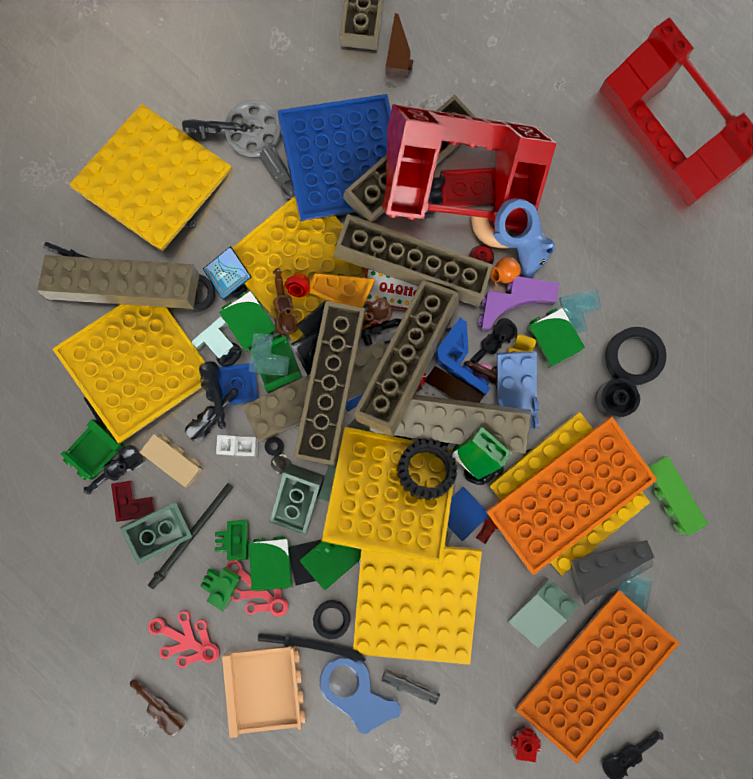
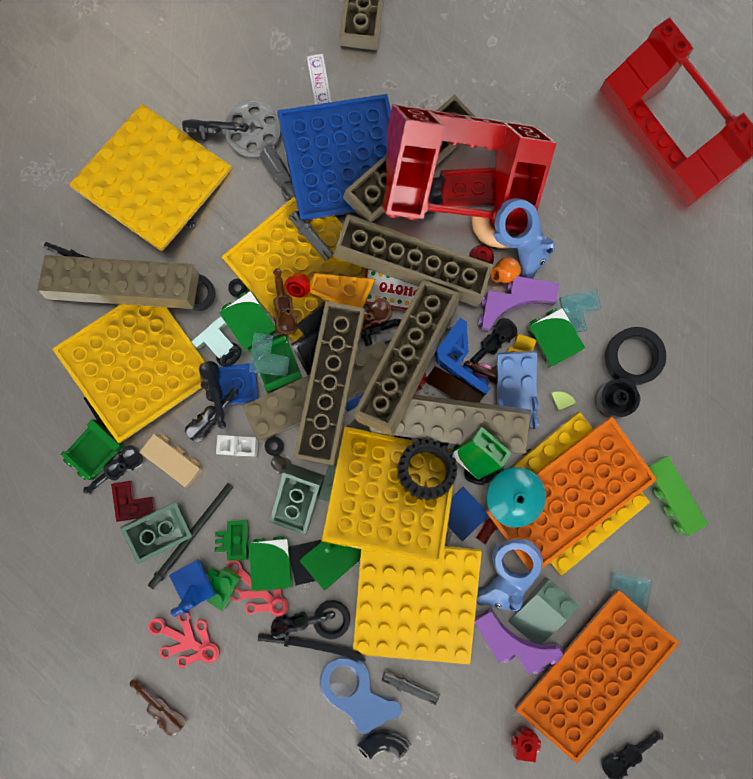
piece [203,246,252,300] -> none
light nougat panel [222,646,306,738] -> none
reddish brown slope [385,13,414,78] -> none
dark grey wedge [571,540,655,605] -> none
none -> blue plate [169,560,216,617]
none -> black piece [271,610,336,639]
none -> dark grey pin [288,211,334,262]
none -> white sticker [307,54,332,105]
none -> black cylinder [356,731,412,761]
none -> medium lavender arch [474,608,563,674]
none -> medium blue animal [476,539,543,612]
none -> teal dish [486,467,546,527]
none -> yellowish green tile [550,391,576,411]

